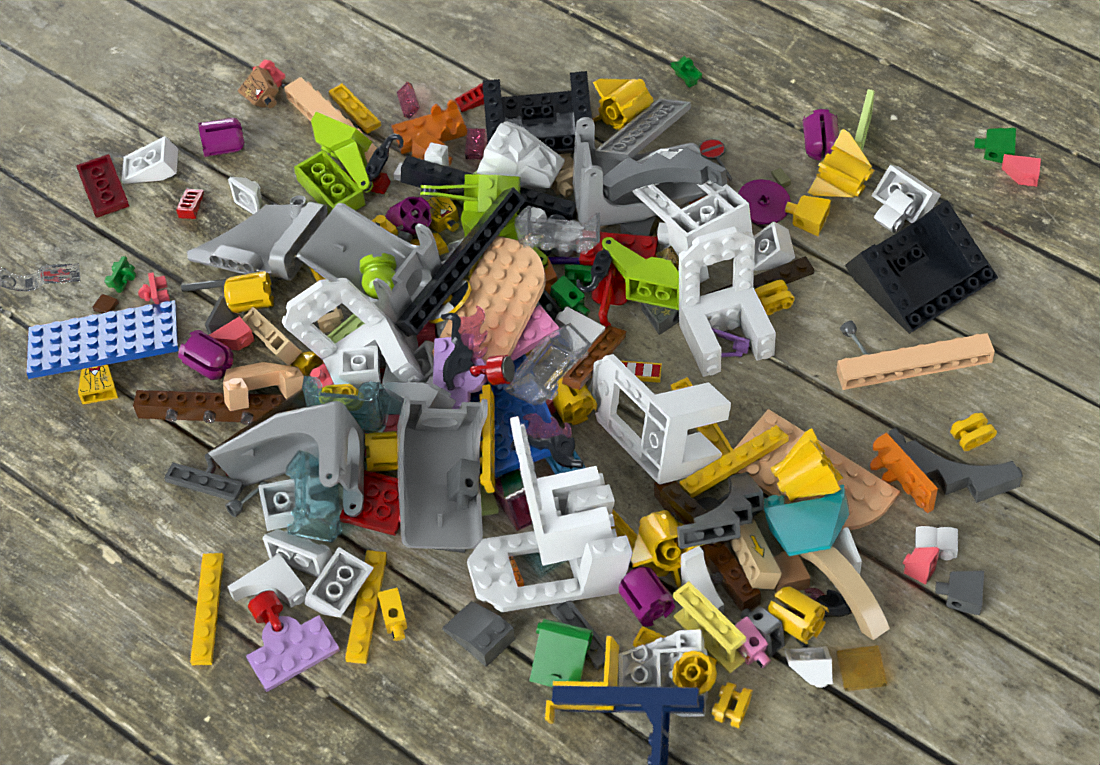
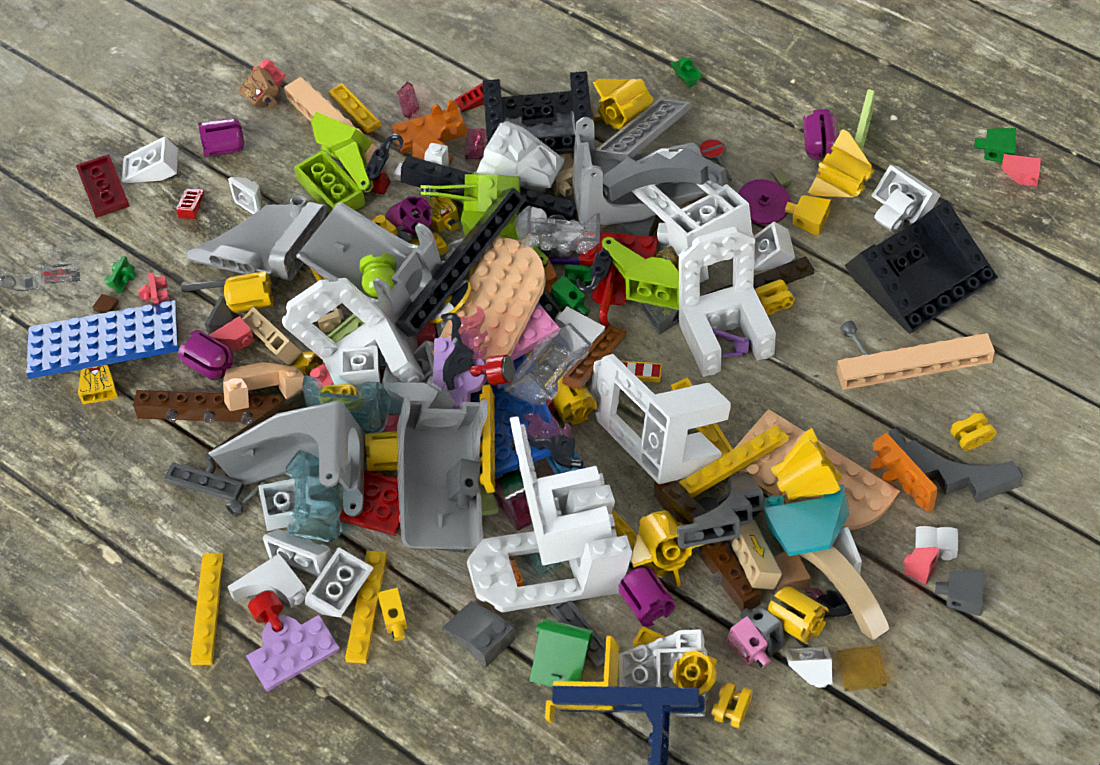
light yellow fence [673,581,746,674] -> none
white arch [681,546,724,615] -> none

